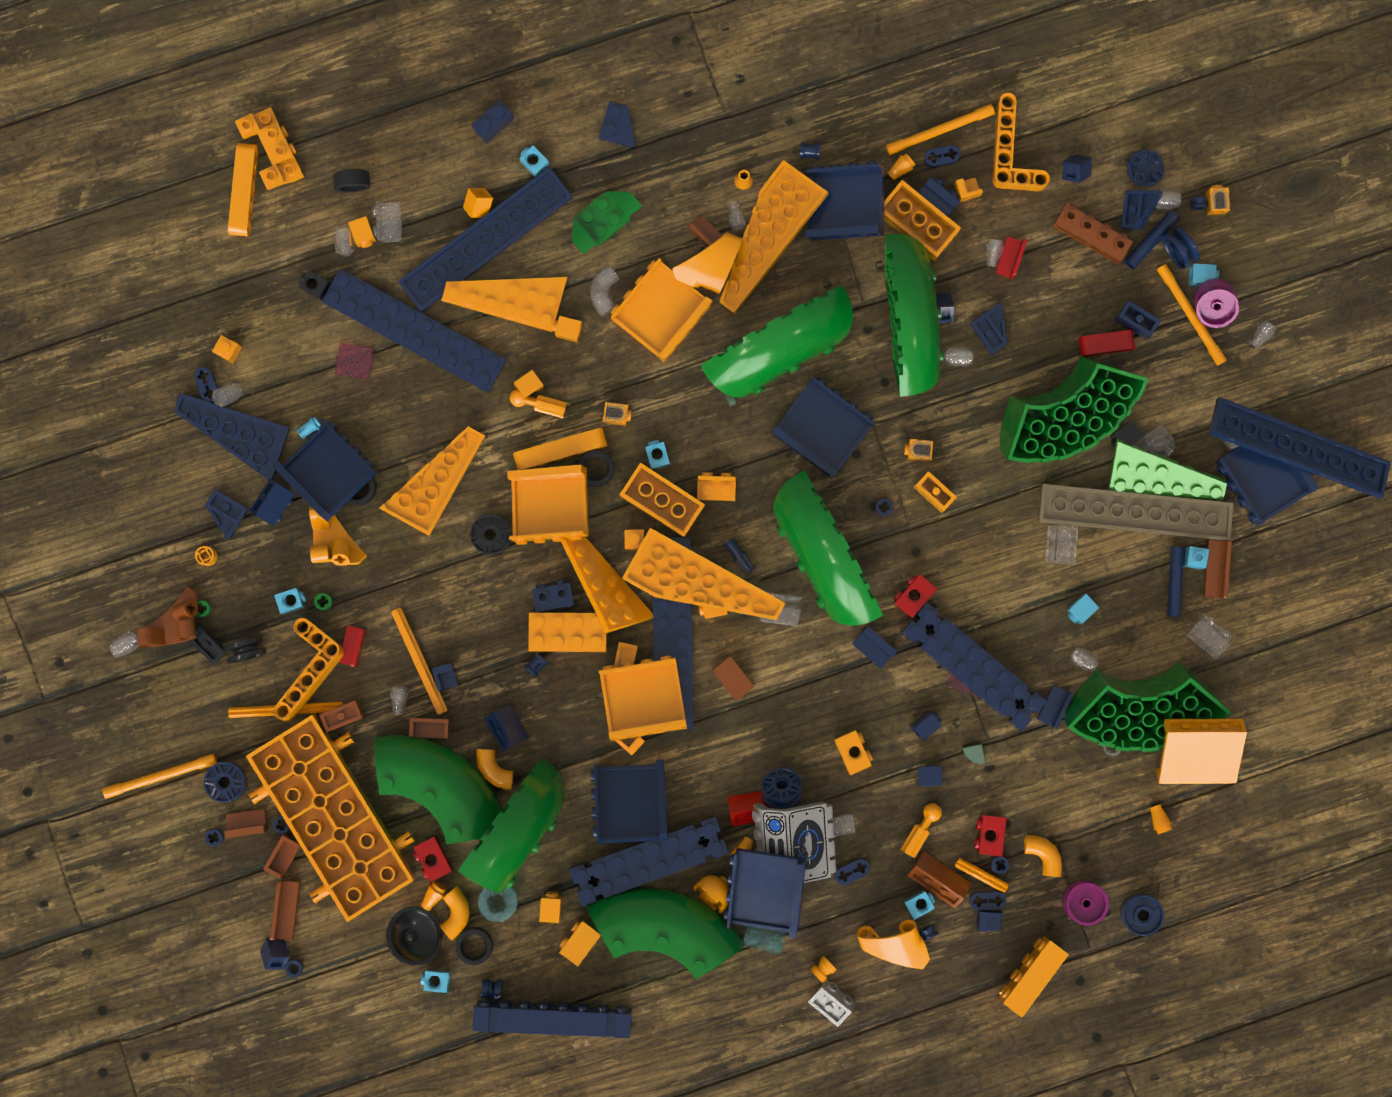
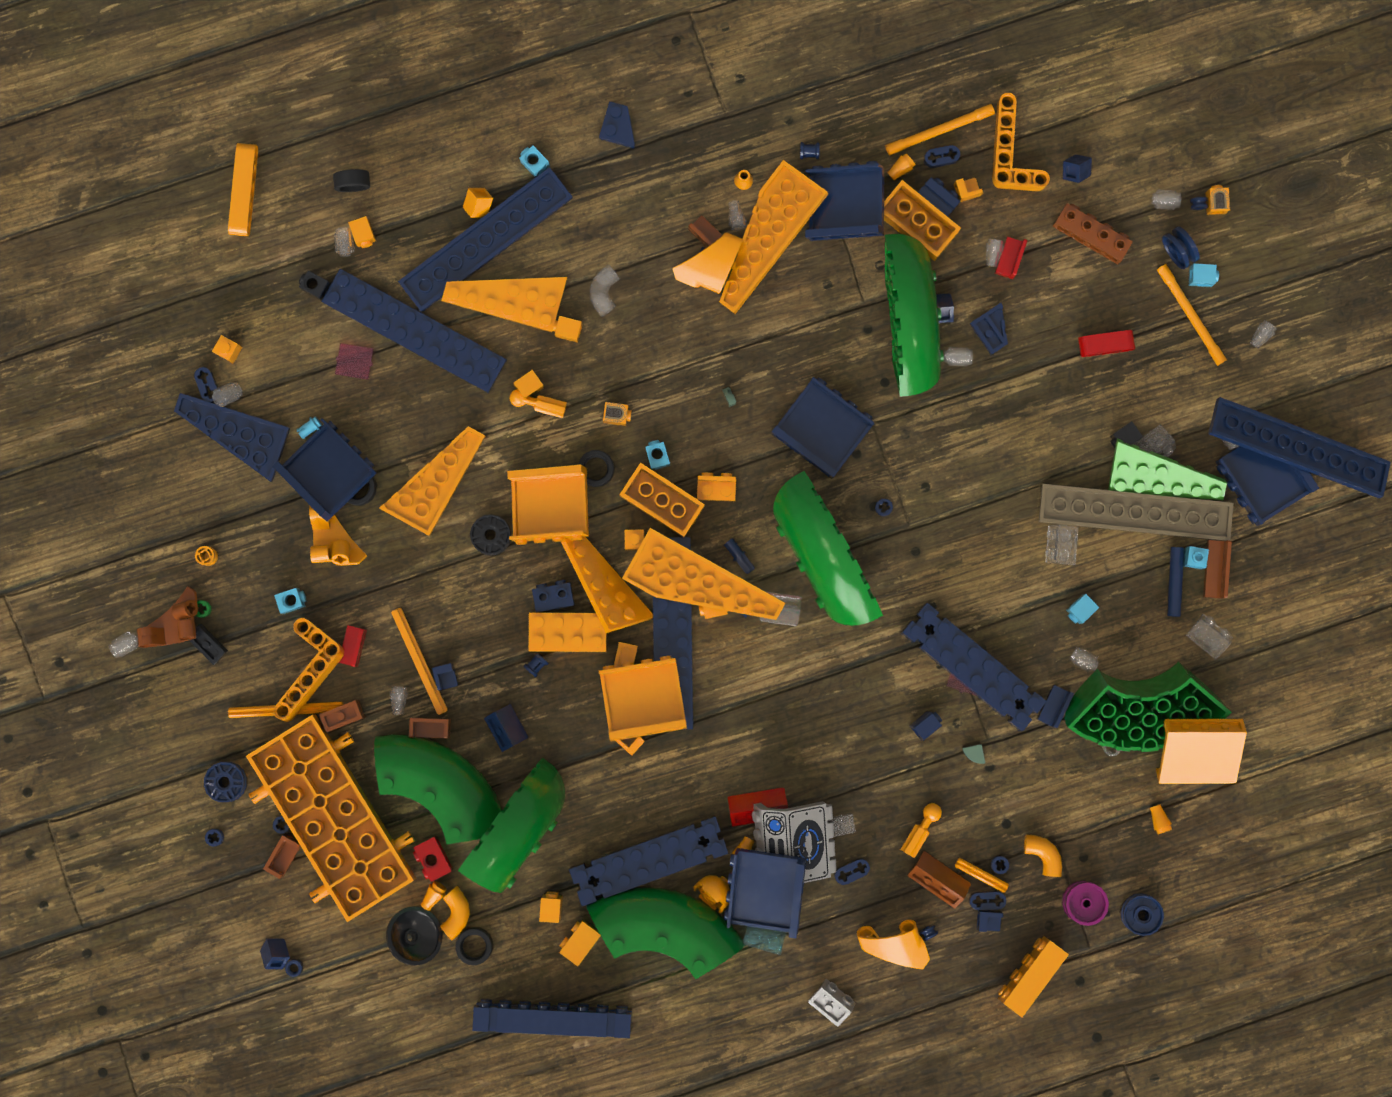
light orange piece [102,753,218,799] -> none
dark blue wing [205,489,249,541] -> none
black wheel [223,636,267,664] -> none
dark orange panel [225,809,268,838] -> none
light orange bracket [235,107,304,190] -> none
dark blue brick [249,479,294,526] -> none
dark orange panel [270,880,300,941] -> none
green bush [314,593,333,611] -> none
clear bracket [373,201,402,242] -> none
medium azure brick [421,969,451,993] -> none
dark blue brick [471,100,514,144] -> none
light orange cylinder [476,749,514,790] -> none
clear light blue piece [478,887,518,922] -> none
dark blue wheel [481,978,503,1000] -> none
light orange beam [513,428,608,470] -> none
green piece [572,191,642,255] -> none
dark blue panel [591,760,668,844] -> none
light orange panel [611,258,713,362] -> none
green brick [701,285,853,398] -> none
dark orange panel [712,656,754,701] -> none
dark blue wheel [761,767,802,809] -> none
light orange wheel [810,956,837,983] -> none
light orange brick [834,730,873,775] -> none
dark blue panel [852,626,897,668] -> none
red brick [893,574,937,619] -> none
brick [904,439,933,462] -> none
medium azure brick [904,890,935,920] -> none
light orange brick [913,471,957,513] -> none
dark blue panel [917,765,942,786] -> none
red brick [974,814,1006,857] -> none
green brick [1000,356,1149,463] -> none
dark blue brick [1114,300,1161,340] -> none
dark blue wing [1121,190,1163,229] -> none
dark blue piece [1124,210,1180,269] -> none
dark blue dish [1127,150,1164,187] -> none
magenta wheel [1194,278,1239,328] -> none

